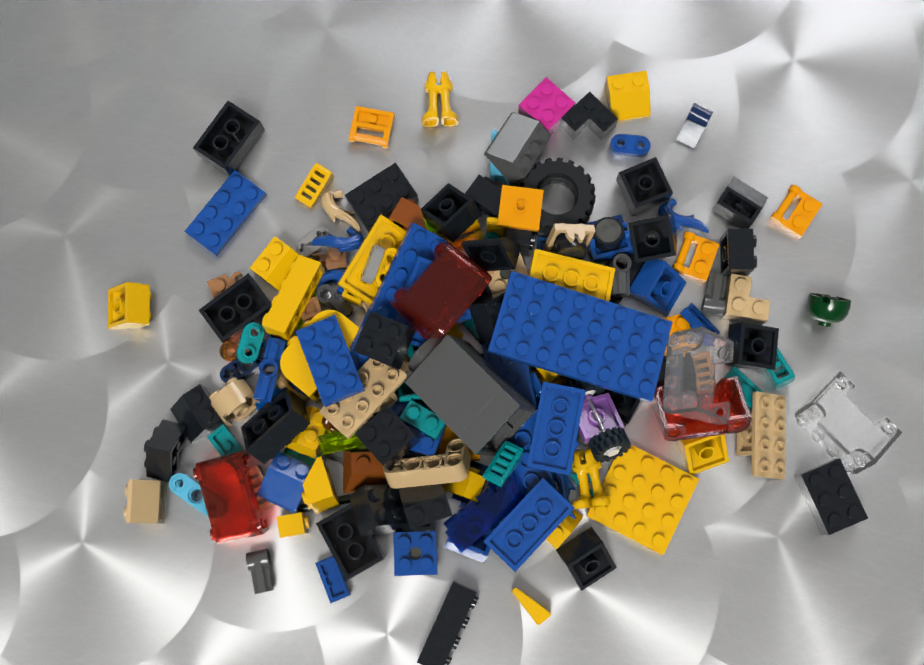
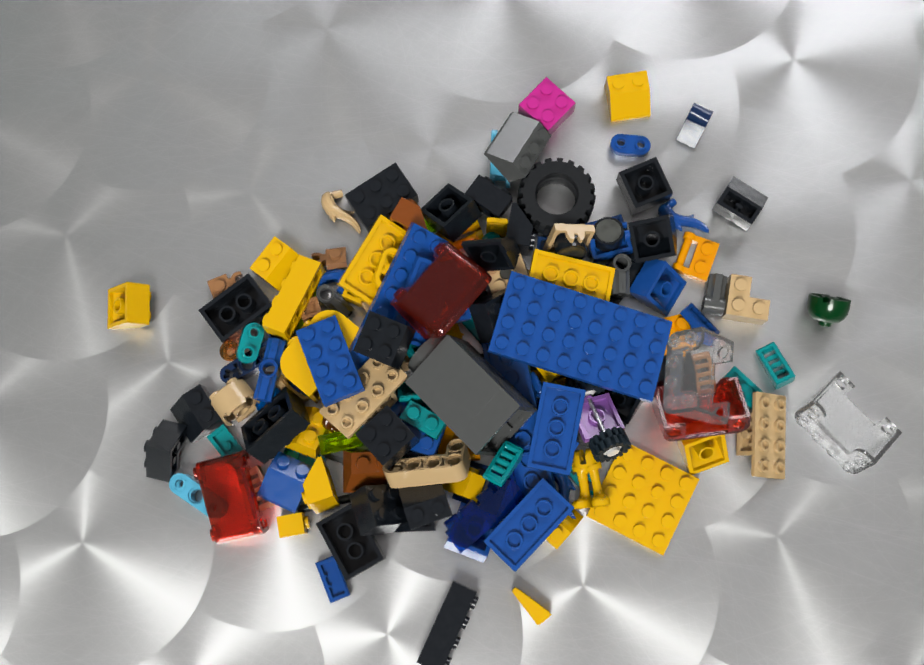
tan slope [124,479,166,523] -> none
blue plate [184,170,267,256] -> none
black brick [193,101,265,176] -> none
dark grey piece [246,548,274,594] -> none
yellow slope [295,162,334,209] -> none
light grey beam [296,227,330,258] -> none
blue piece [311,227,364,252] -> none
light orange plate [349,106,395,149] -> none
light grey beam [361,244,385,284] -> none
blue piece [393,531,438,576] -> none
yellow piece [421,71,459,128] -> none
light orange plate [497,185,544,232] -> none
black slope [556,527,617,591] -> none
black brick [560,92,618,140] -> none
black brick [720,228,757,278] -> none
black slope [725,322,779,370] -> none
light orange plate [770,185,823,239] -> none
black brick [794,458,868,535] -> none

